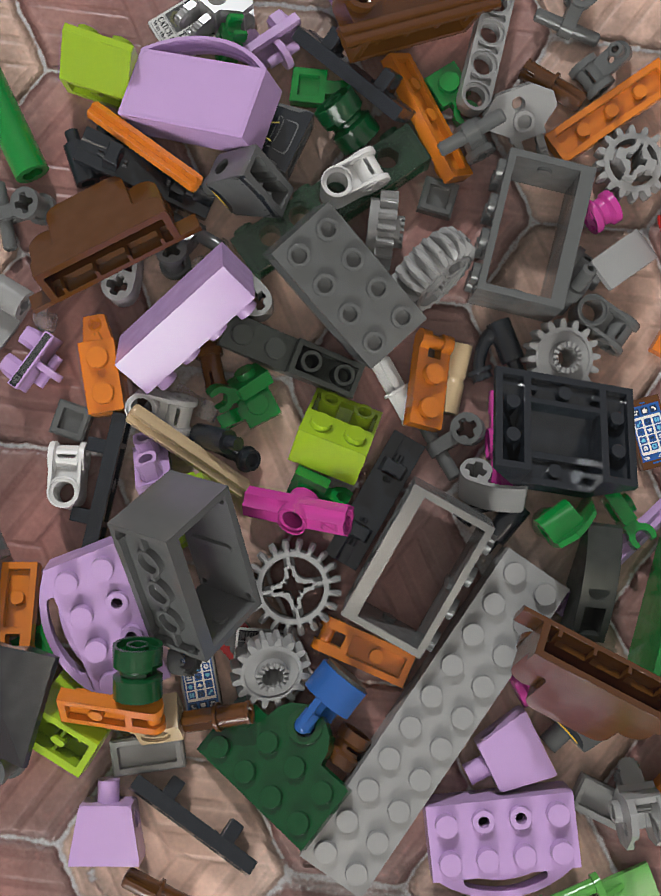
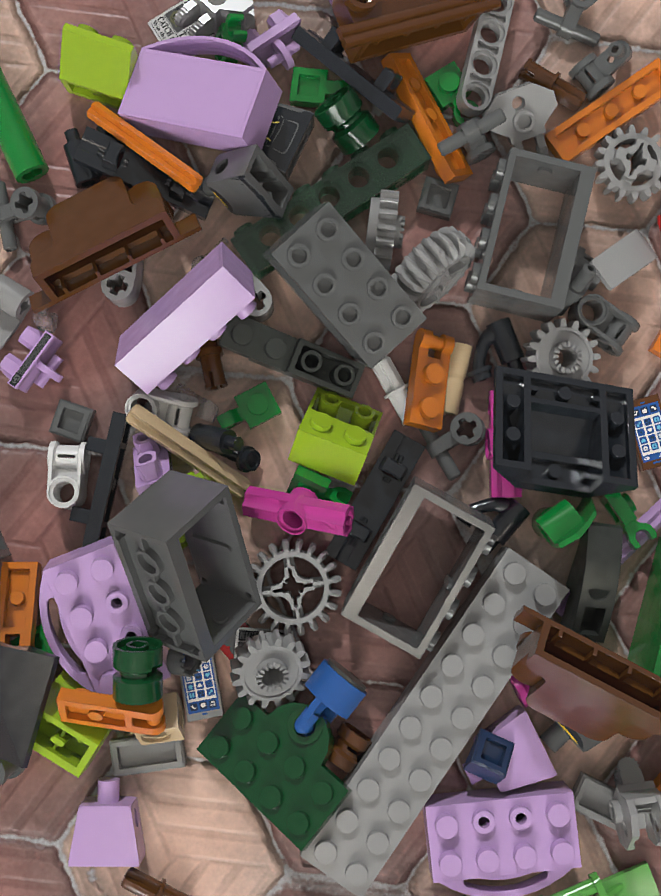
orange hinge [77,314,130,418] -> none
black hinge [128,774,258,875] -> none
dark grey piece [156,212,226,280] -> none
reddish brown axle [180,700,255,733] -> none
green plate [205,363,274,413] -> none
orange plate [310,614,416,688] -> none
white piece [320,146,391,209] -> none
light grey panel [458,457,528,513] -> none
dark pink wheel [584,190,623,235] -> none
none -> dark blue slope [463,728,515,784]

